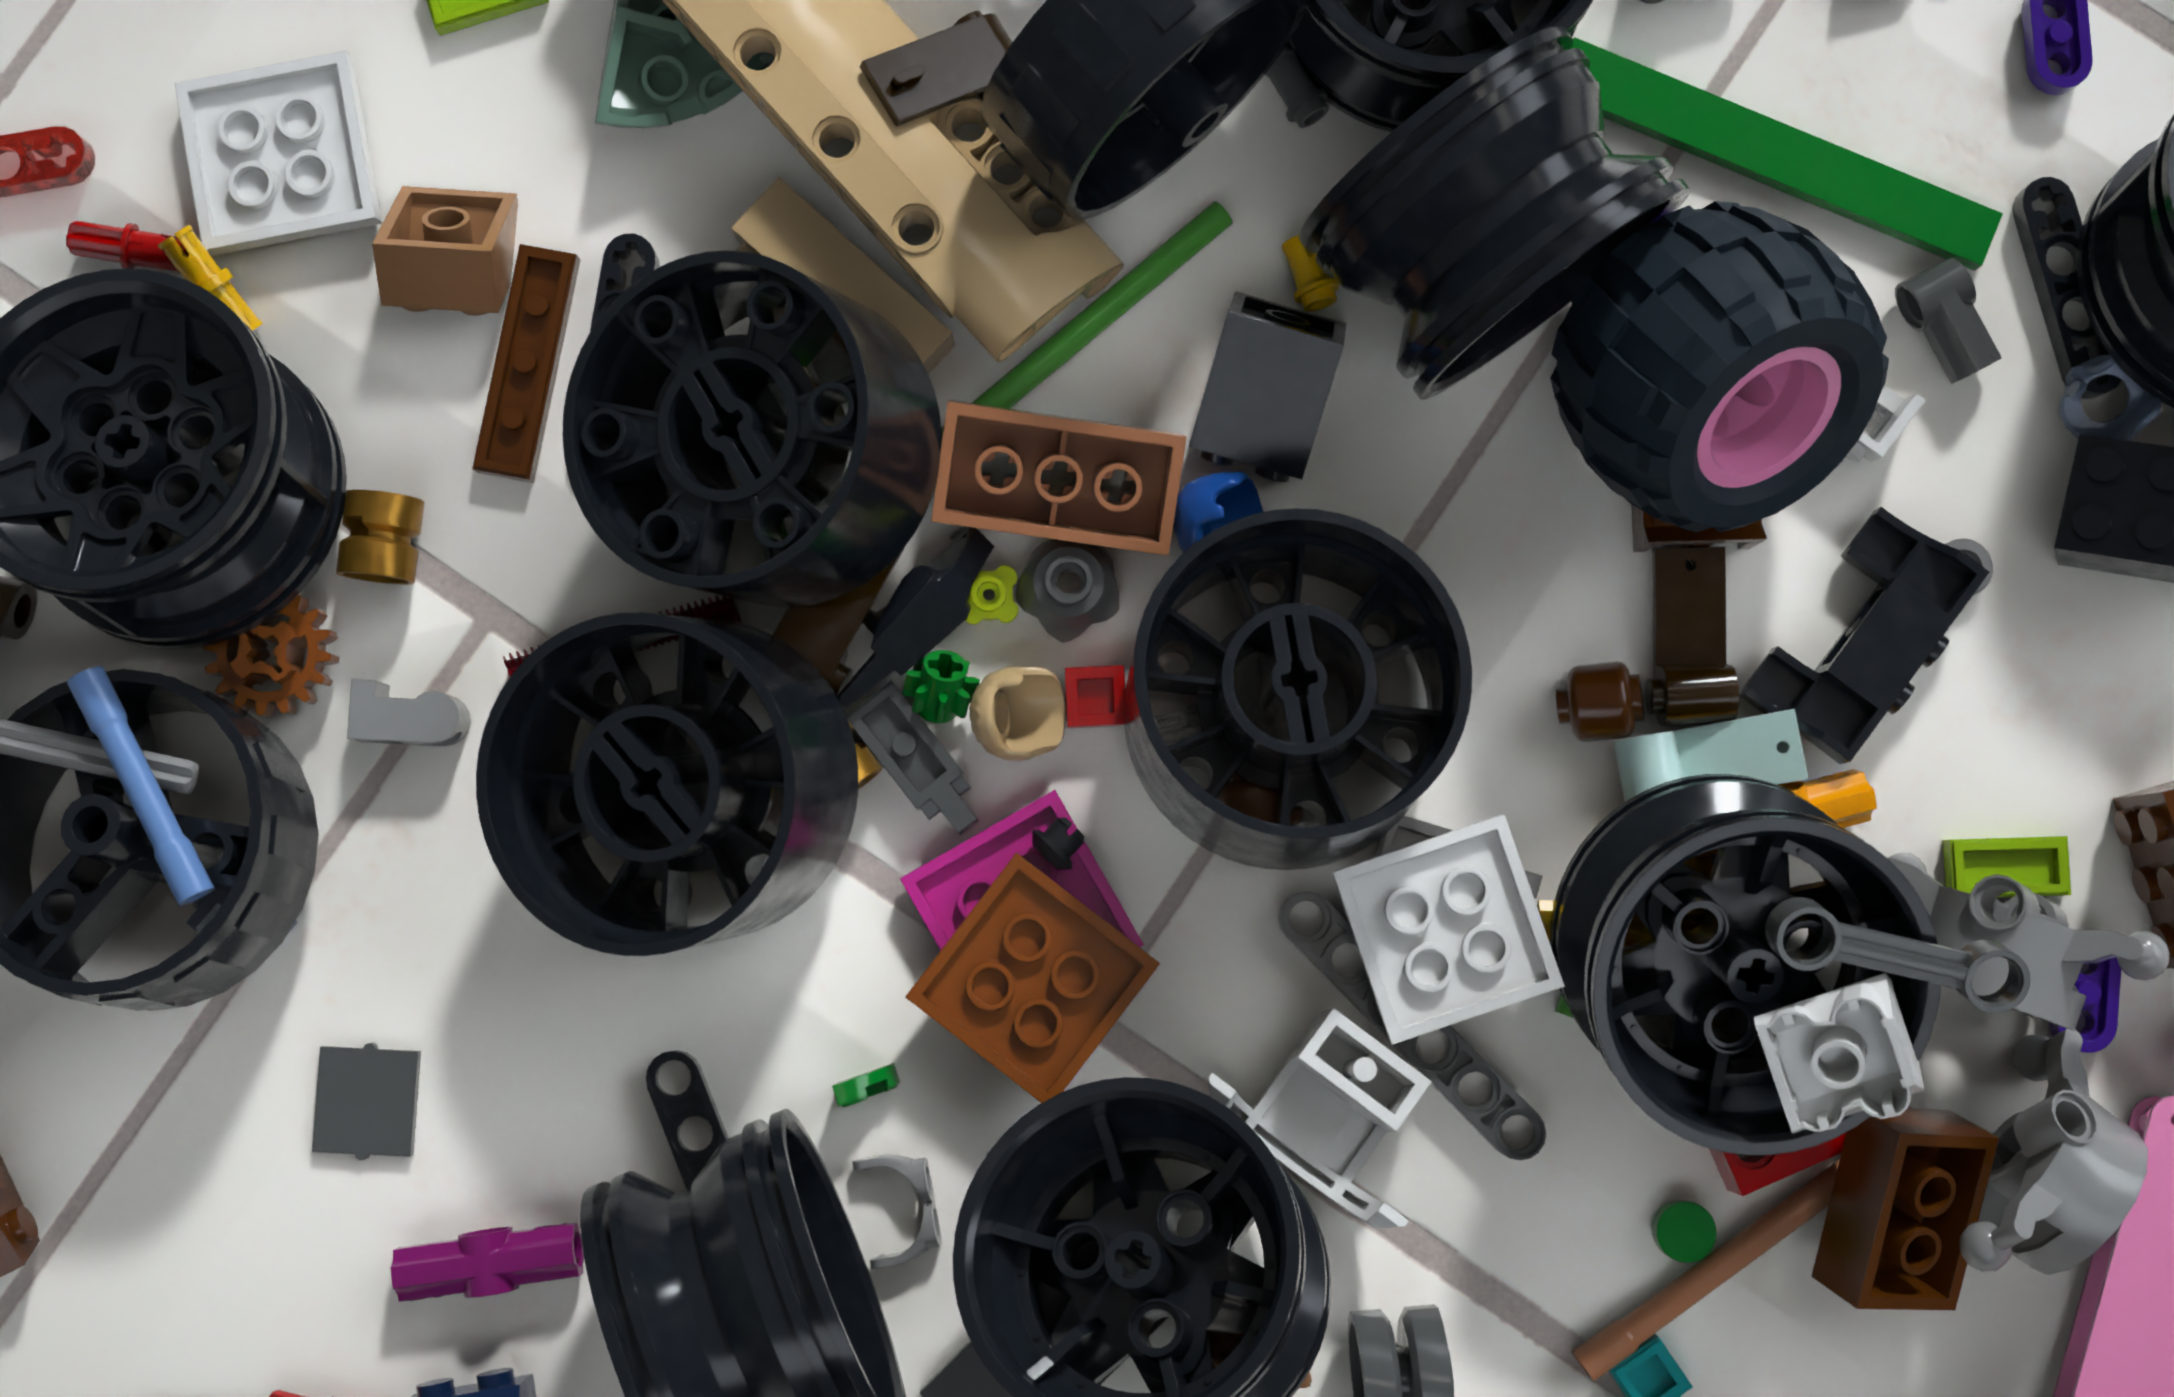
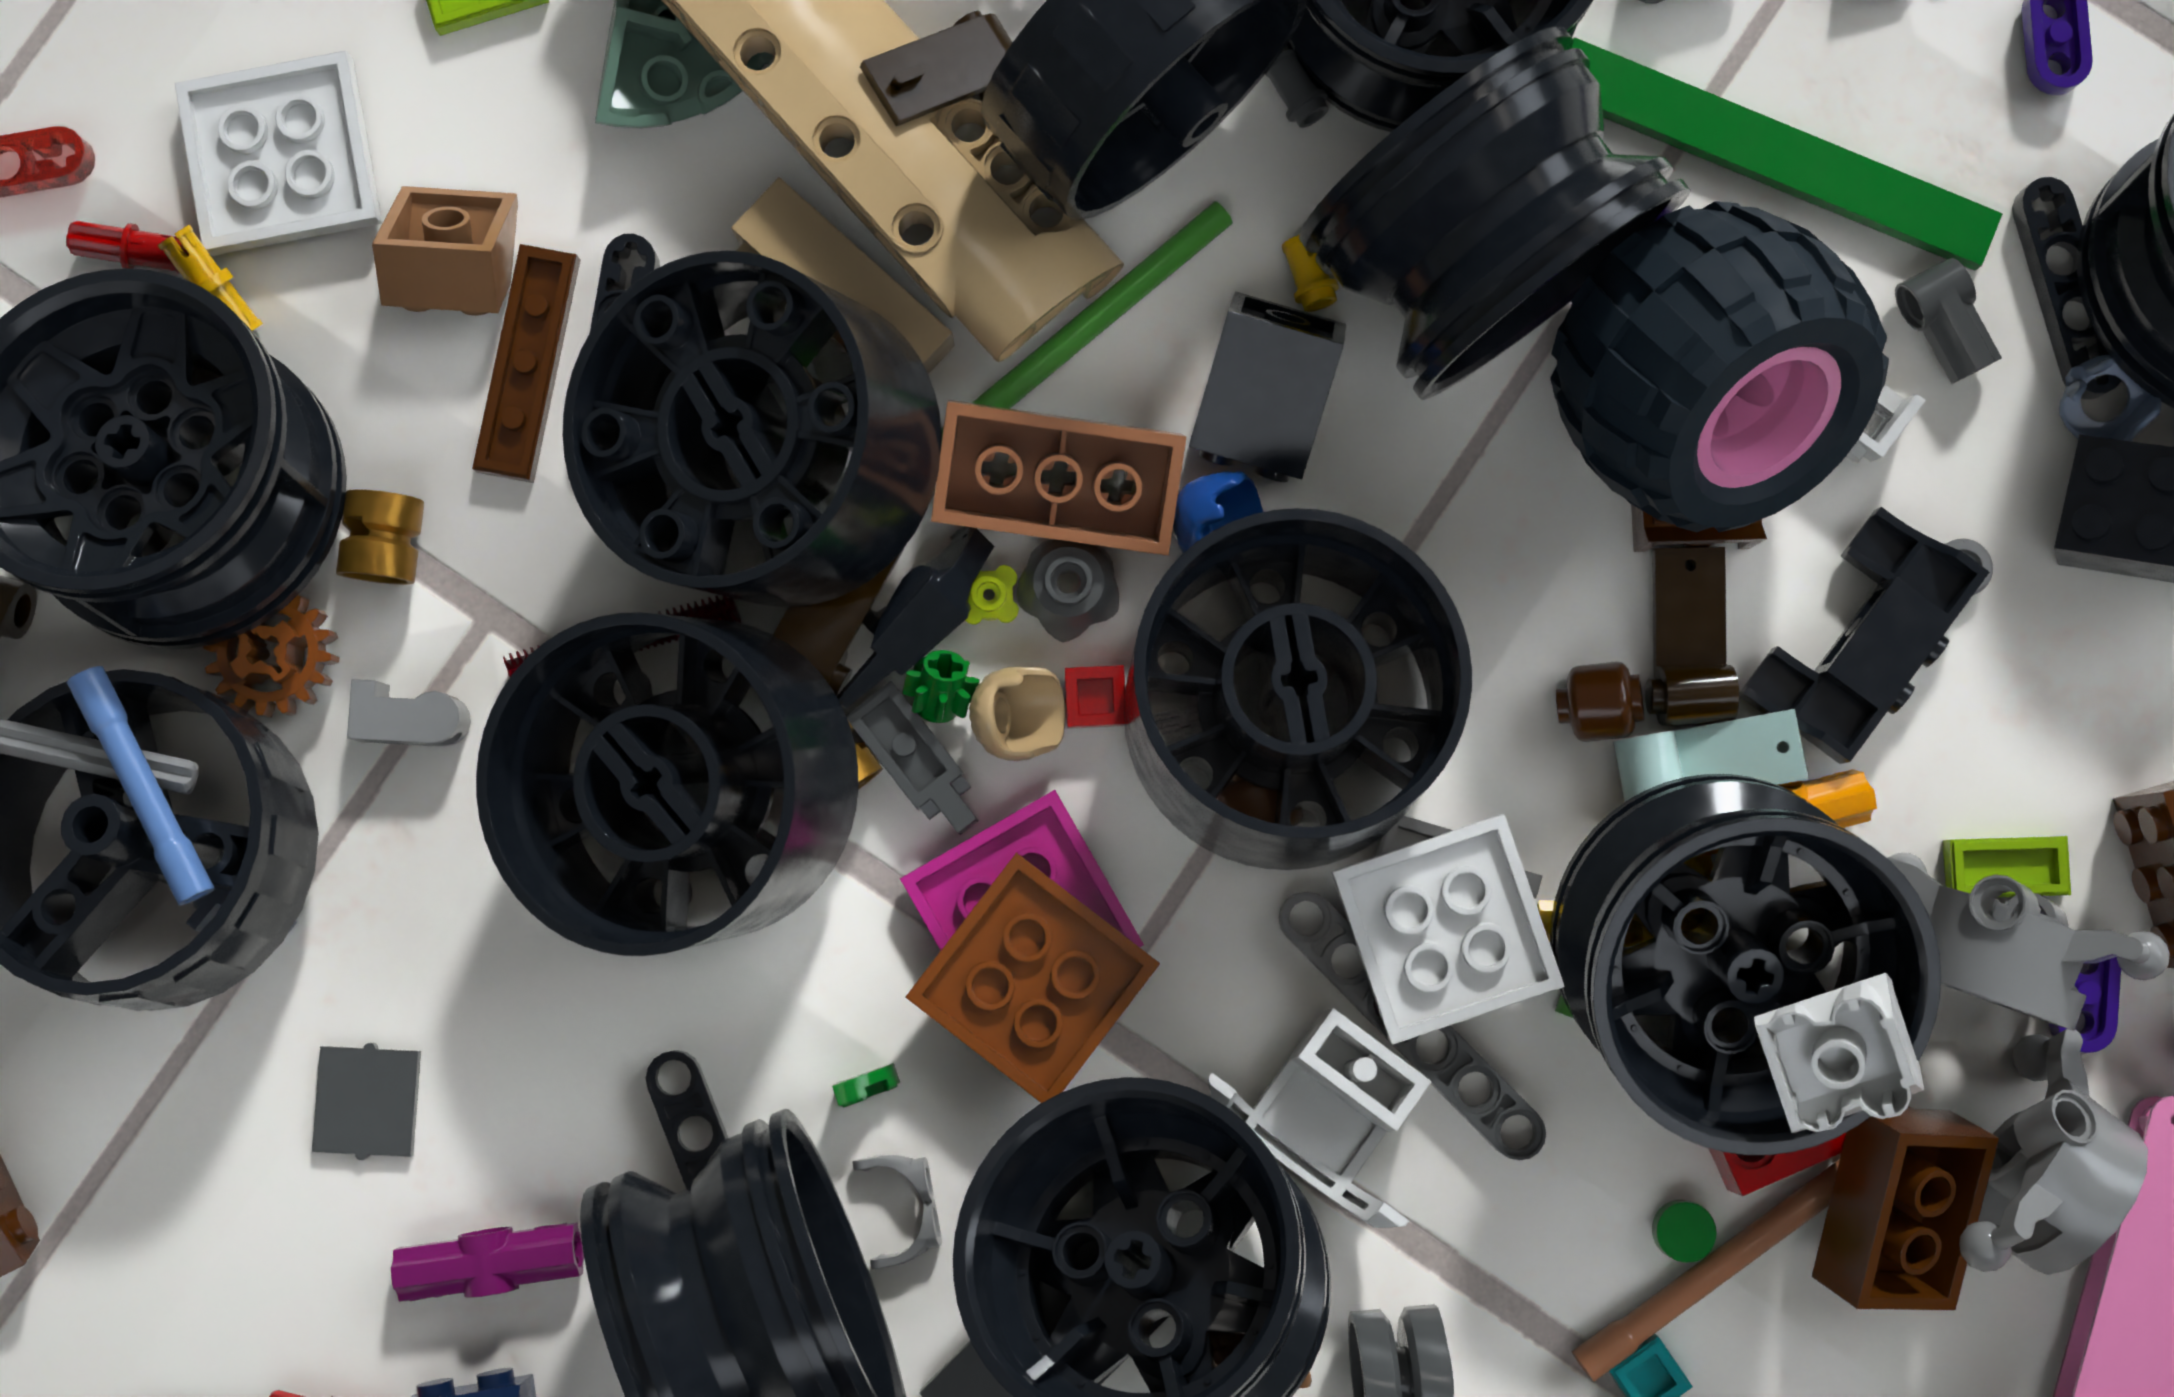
black piece [1032,817,1084,870] -> none
dark grey piece [1765,897,2030,1014] -> none

